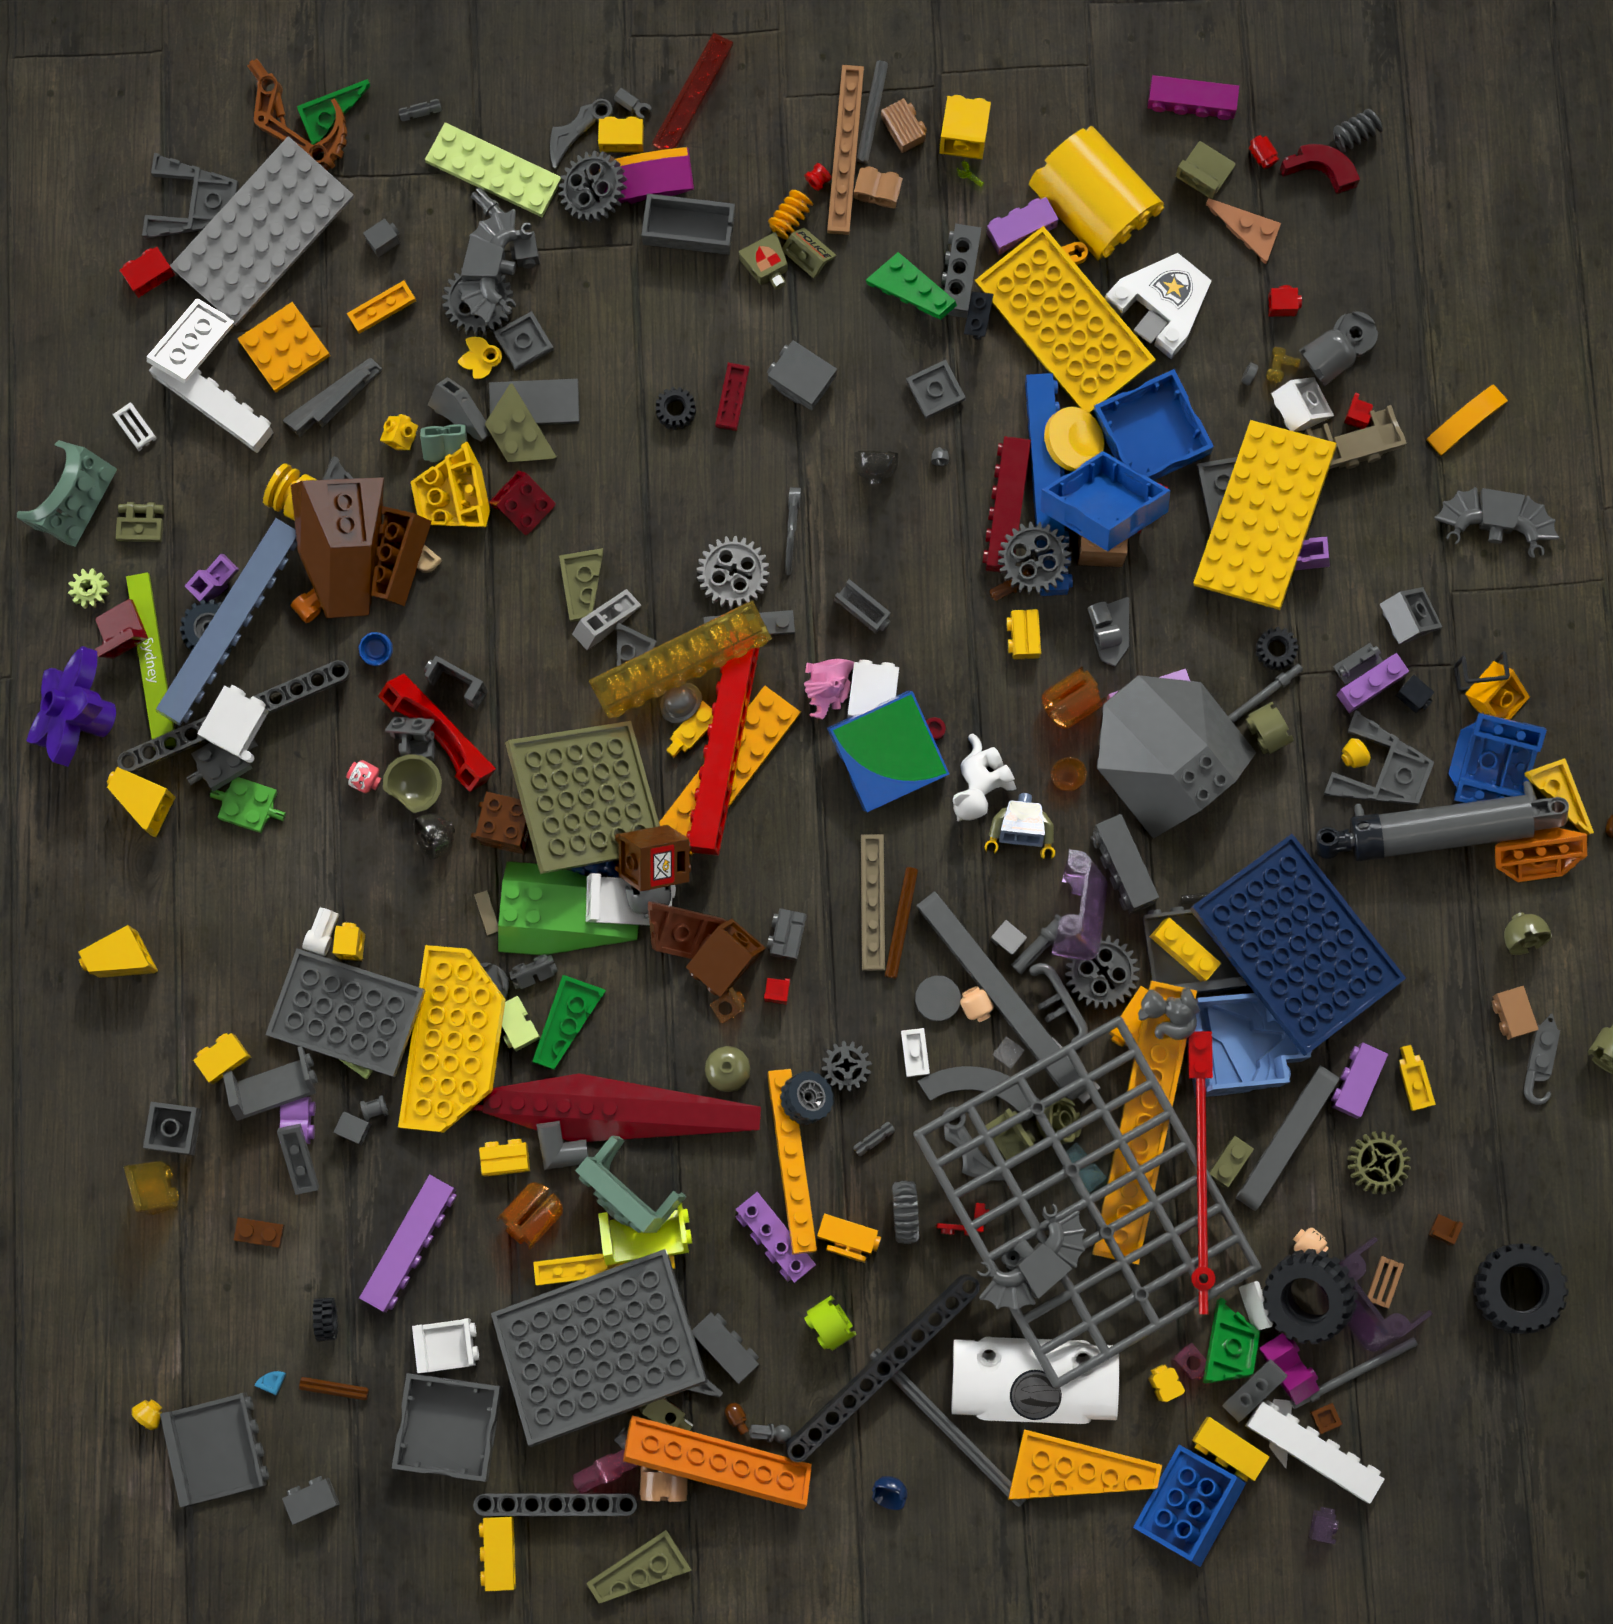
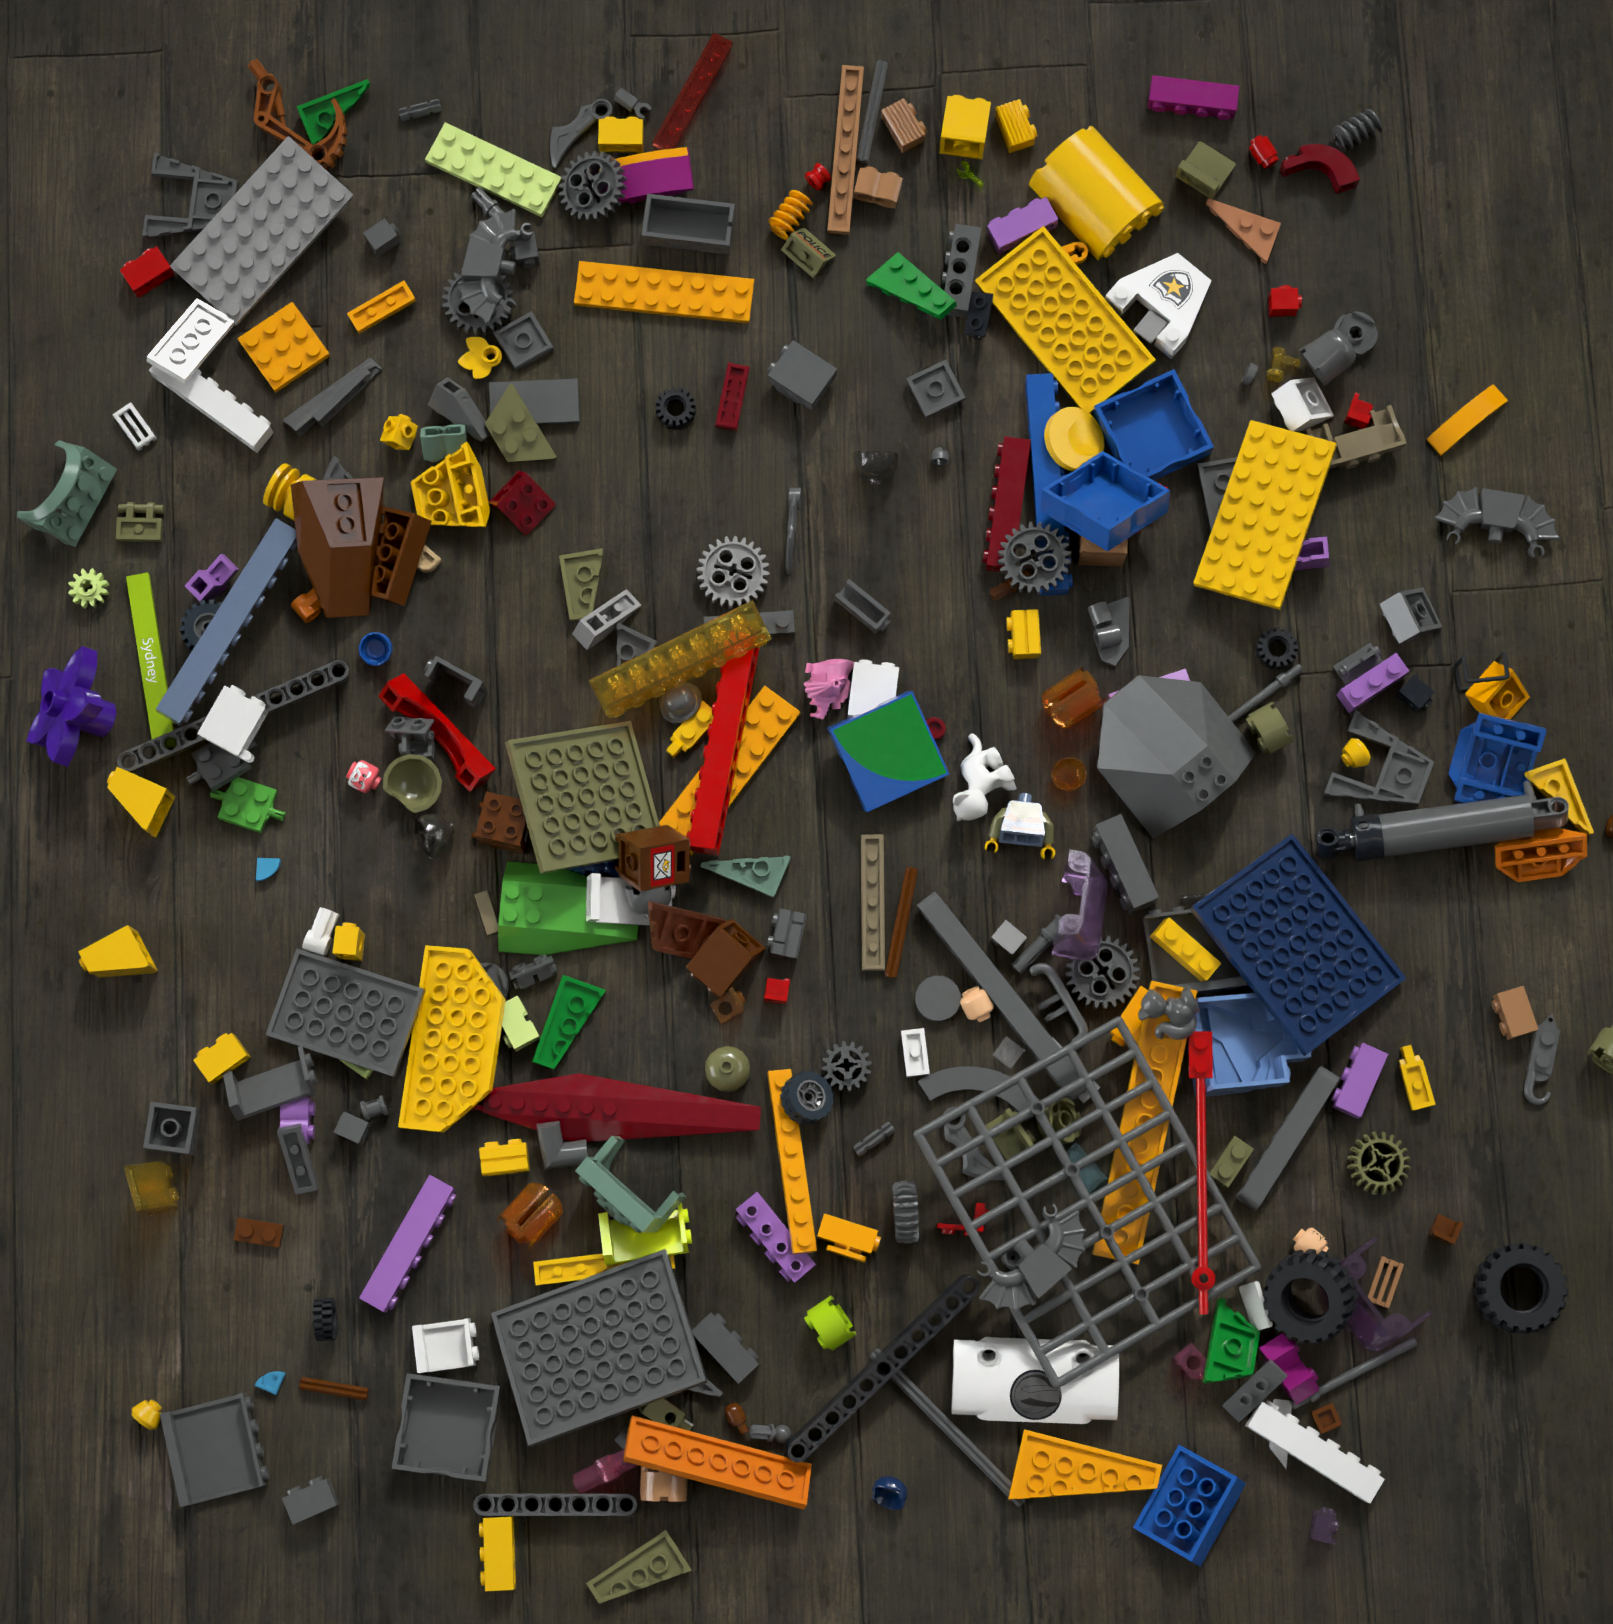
dark red bracket [95,599,148,659] -> none
olive torso [739,232,788,290] -> none
yellow brick [1148,1364,1185,1402] -> none
yellow brick [1192,1417,1269,1482] -> none
olive cylinder [1504,912,1552,955] -> none
none -> dark azure tile [256,858,281,882]
none -> light orange plate [574,261,754,324]
none -> sand green wing [700,856,791,898]
none -> yellow brick [994,99,1037,153]

